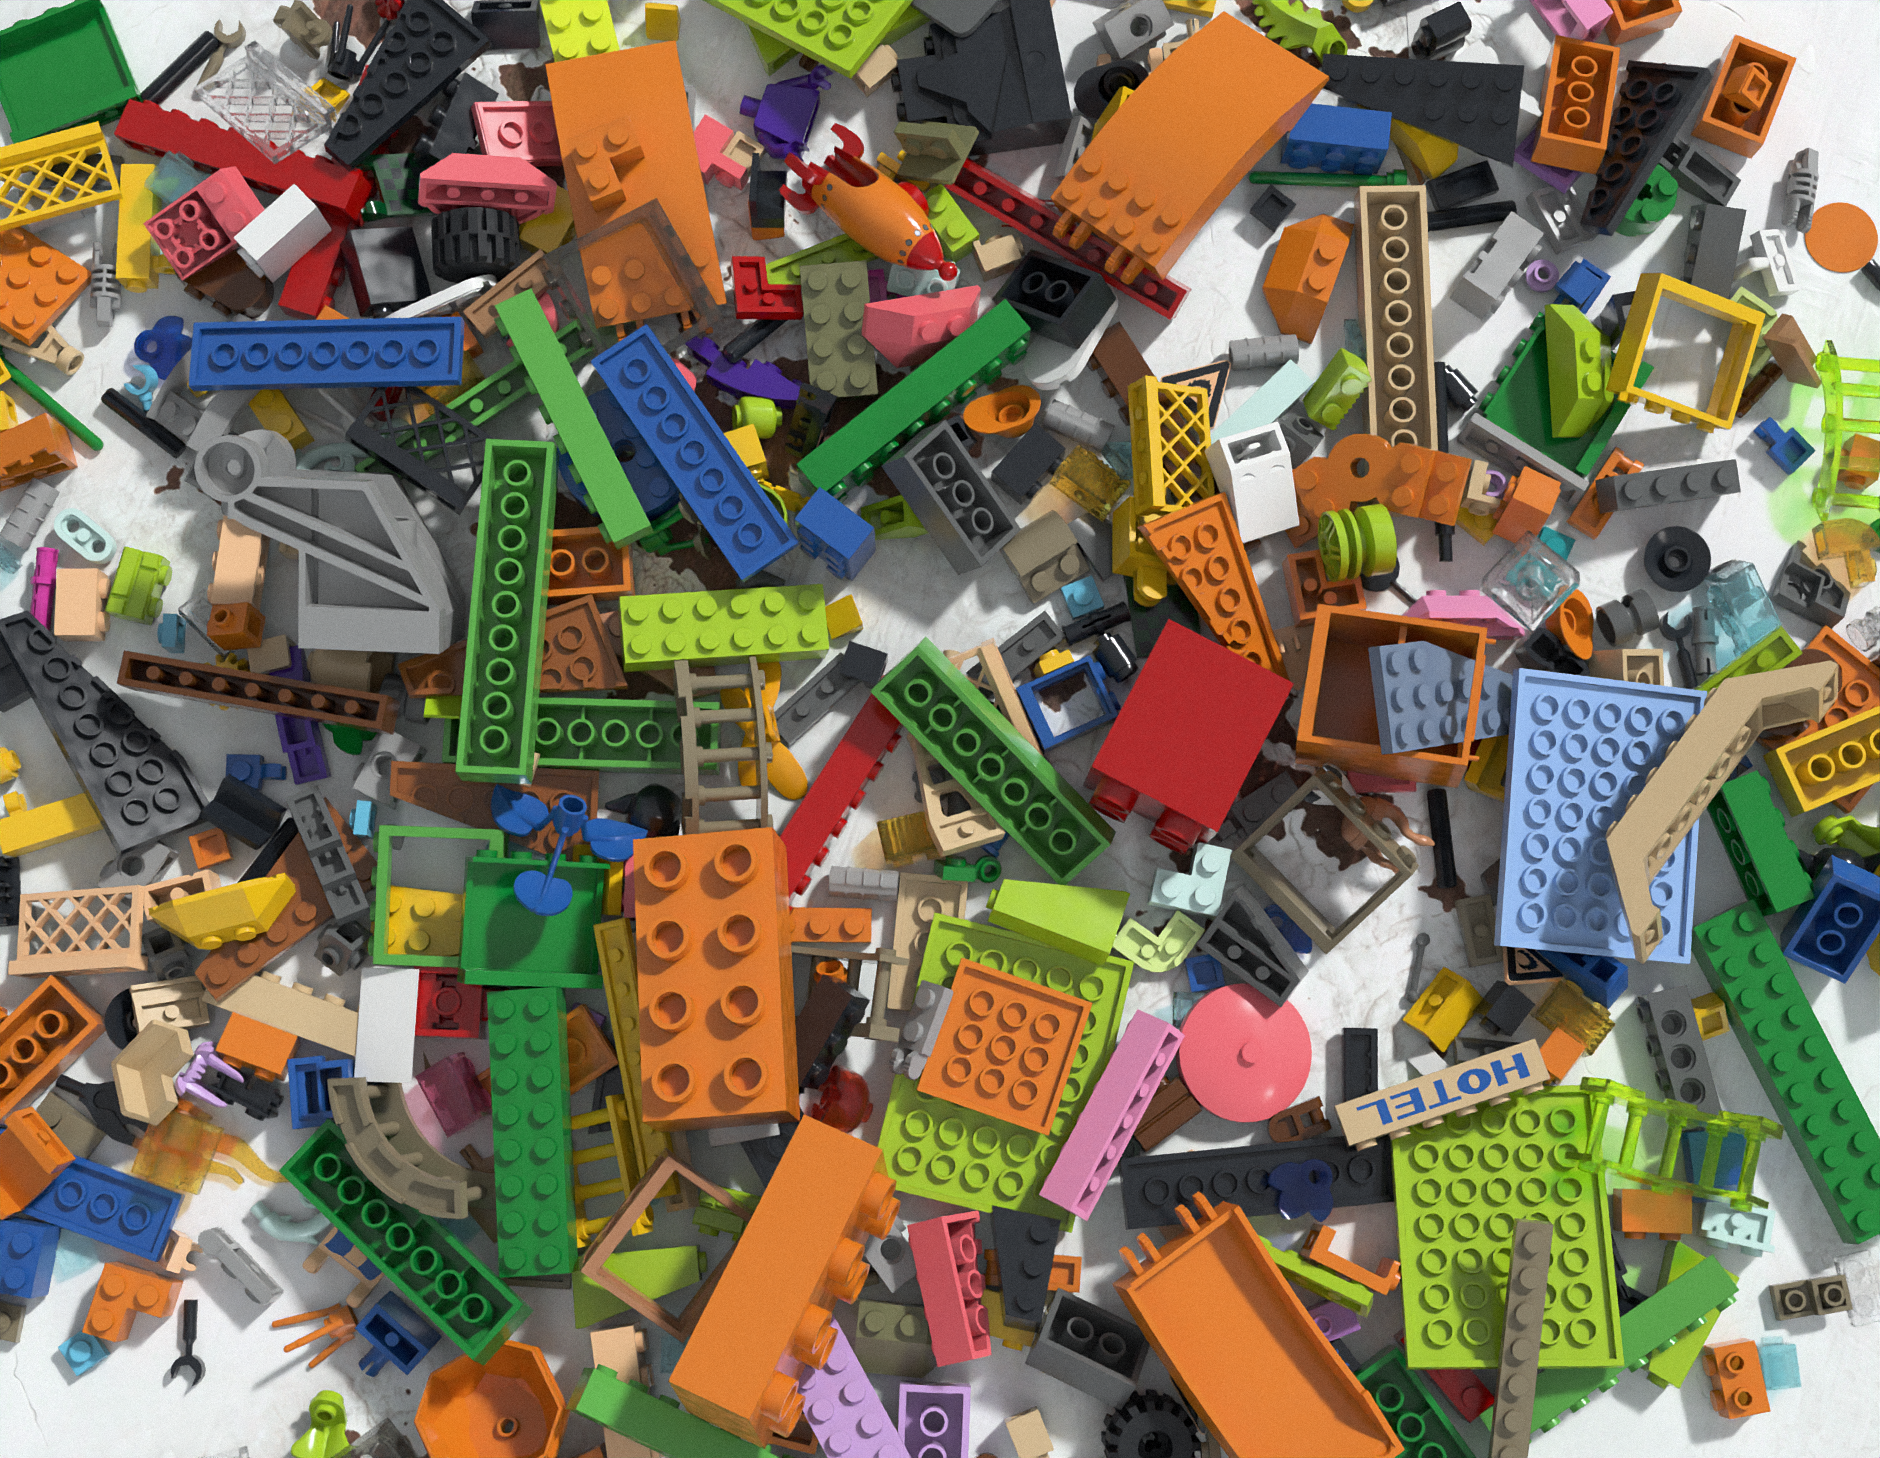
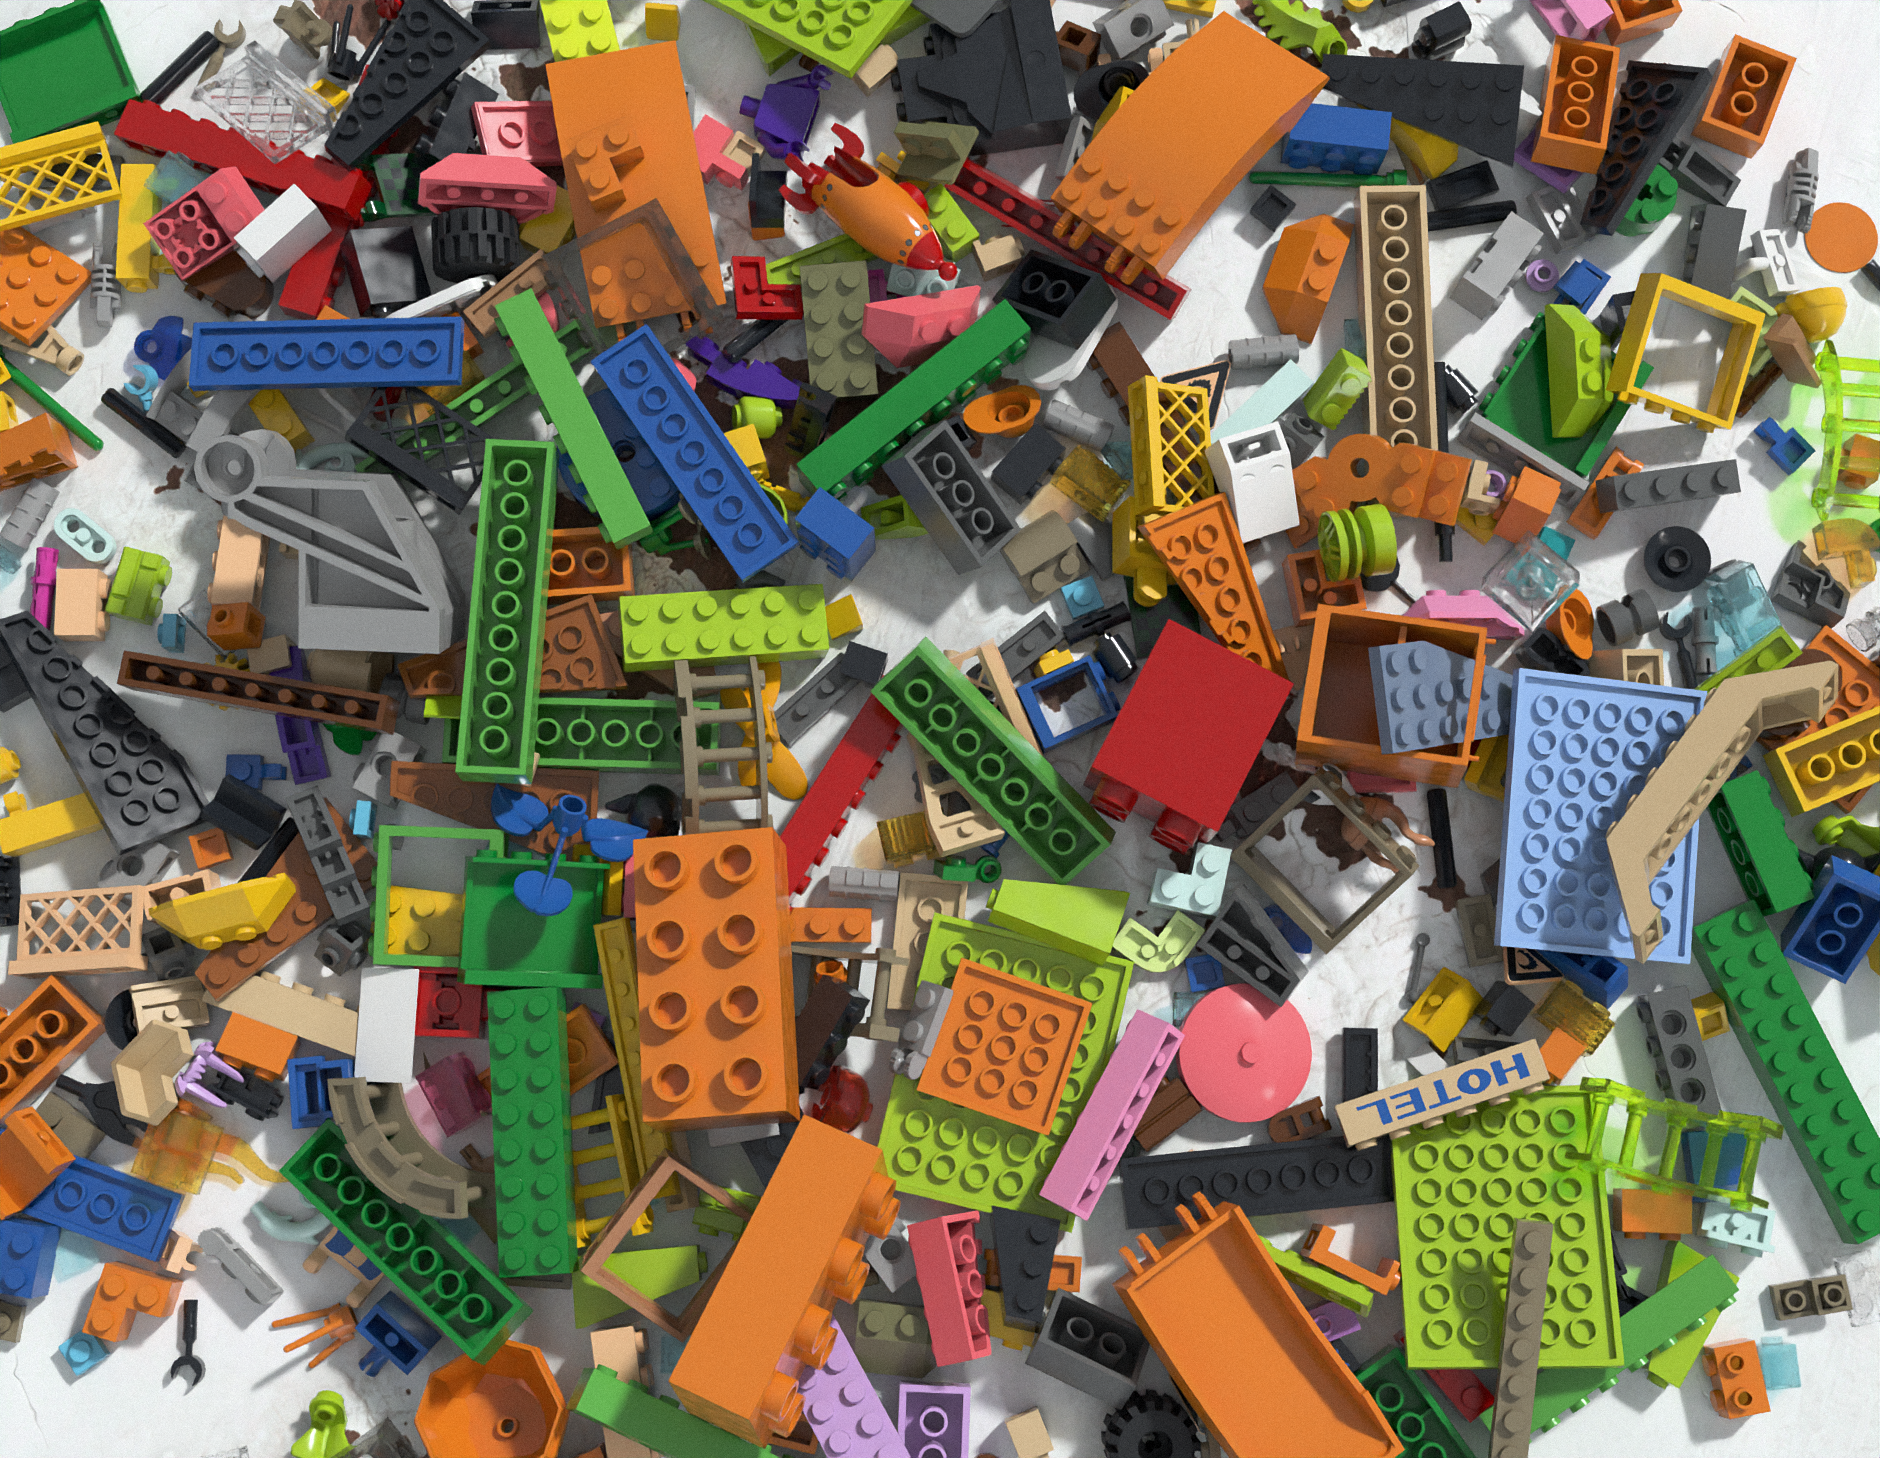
clear blue plate [1268,1159,1334,1223] -> none
orange slope [1722,64,1772,112] -> none
none -> reddish brown brick [1056,20,1101,77]
none -> yellow piece [1774,287,1848,343]

